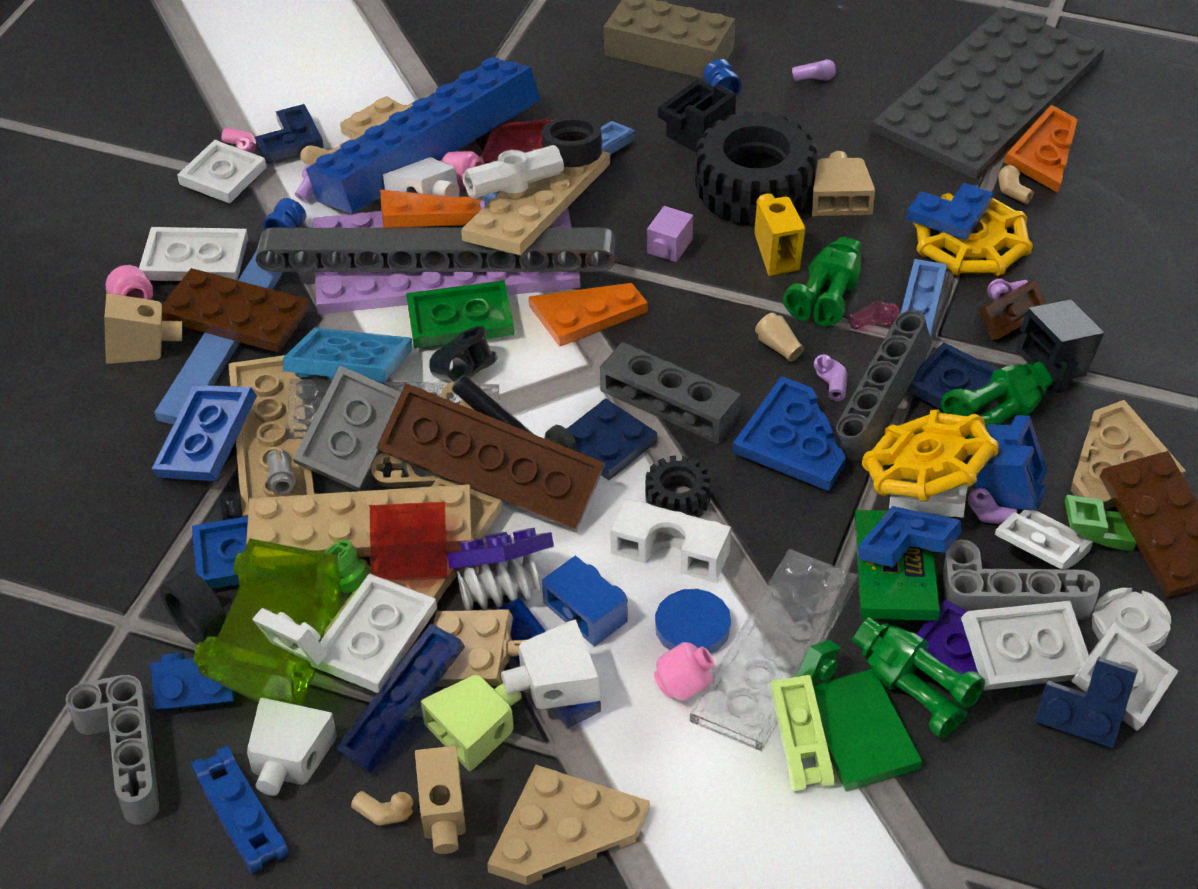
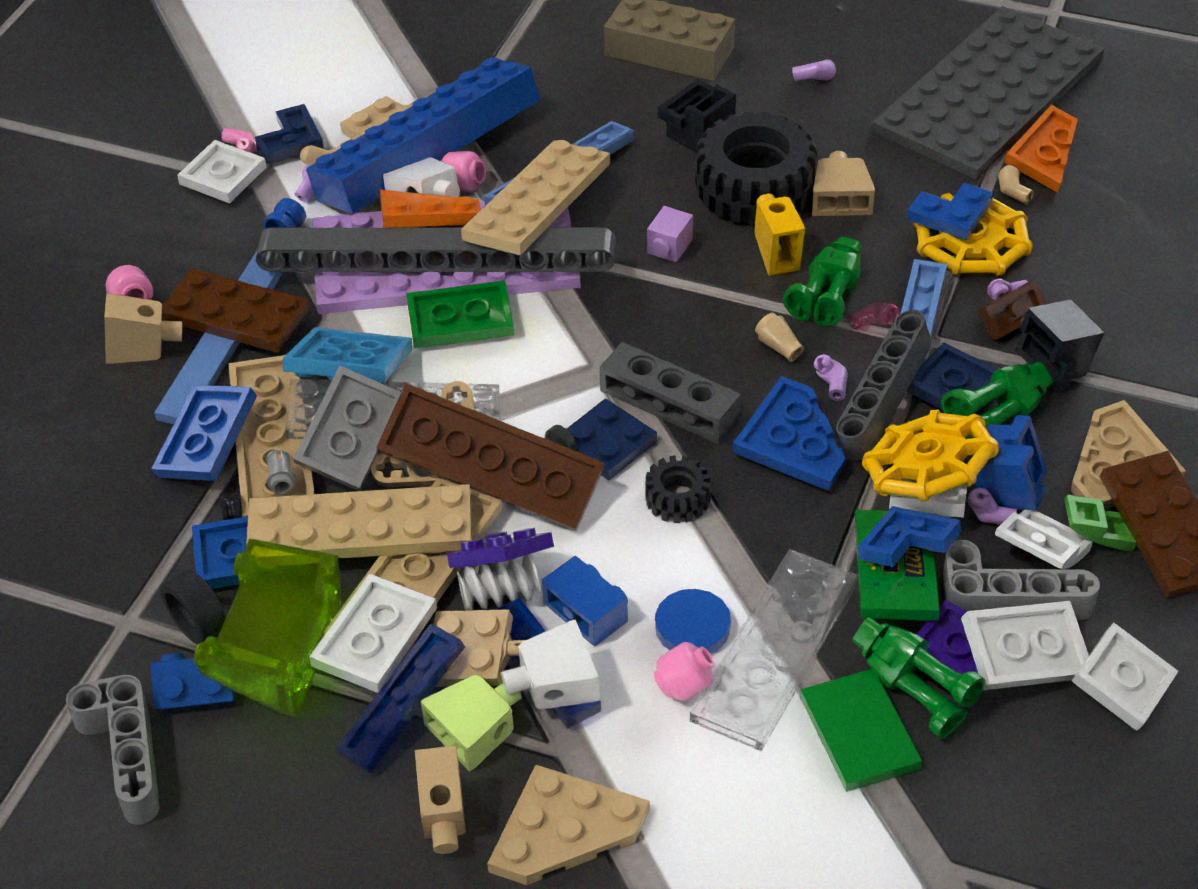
white plate [139,227,248,281] -> none
blue plate [190,745,290,874] -> none
white torso [247,698,337,796] -> none
white plate [252,608,328,666] -> none
bright green wheel [320,540,372,593] -> none
tan arm [351,791,413,826] -> none
clear red plate [369,502,448,581] -> none
black piece [429,326,498,382] -> none
black axle [452,375,535,435] -> none
white piece [463,145,564,199] -> none
clear red plate [482,118,553,164] -> none
orange wing [529,283,648,347] -> none
black tyre [542,117,602,167] -> none
white arch [610,498,731,583] -> none
blue wheel [703,59,742,96] -> none
yellowish green plate [770,675,834,791] -> none
green plate [796,640,841,685] -> none
dark blue plate [1035,657,1138,748] -> none
white tile [1092,588,1171,653] -> none

